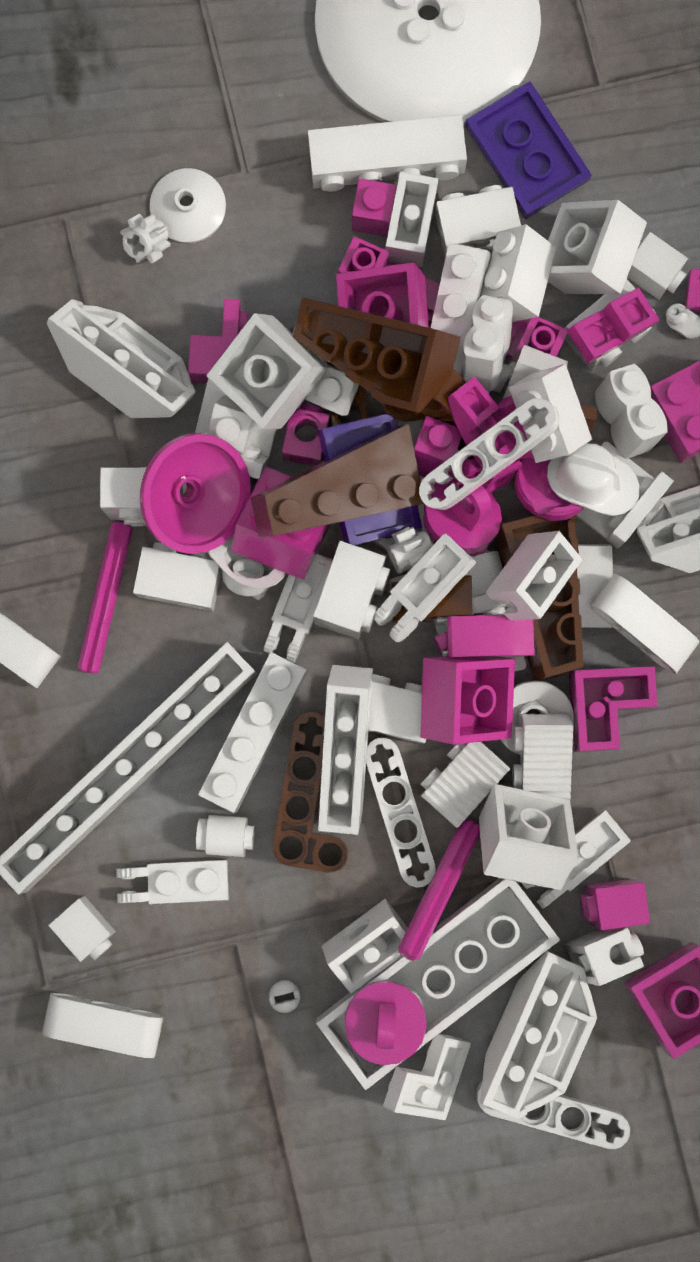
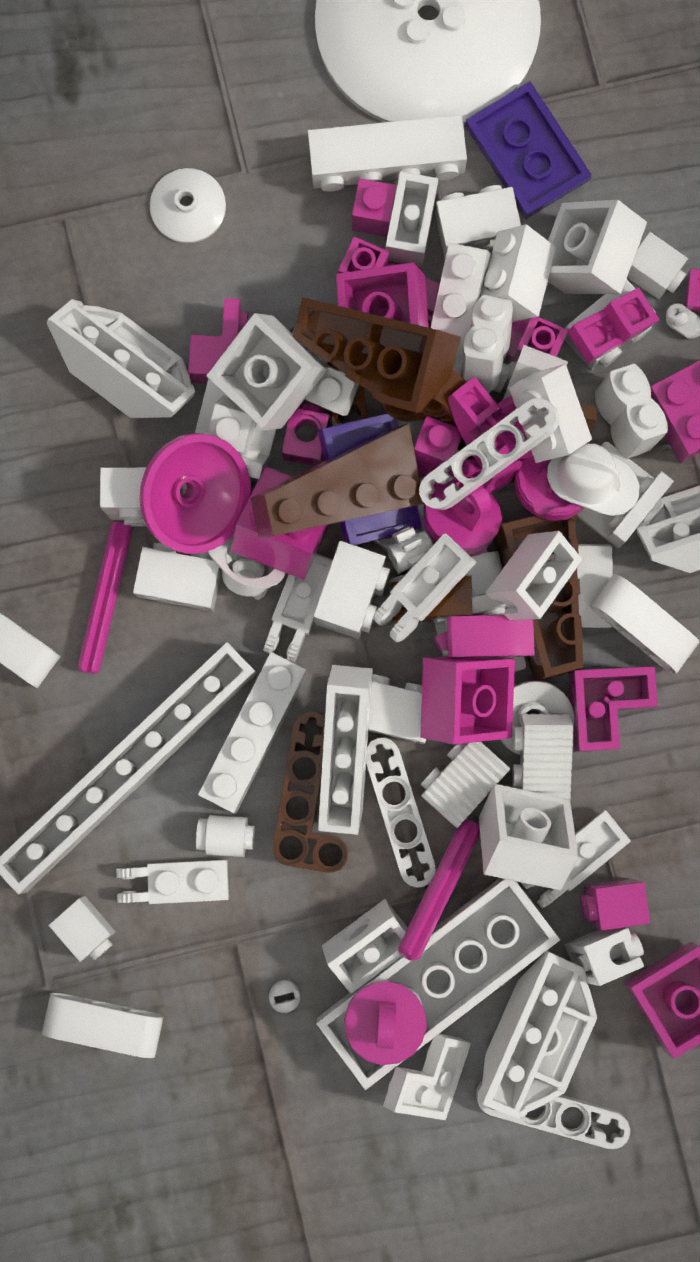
white gear [120,213,170,264] -> none

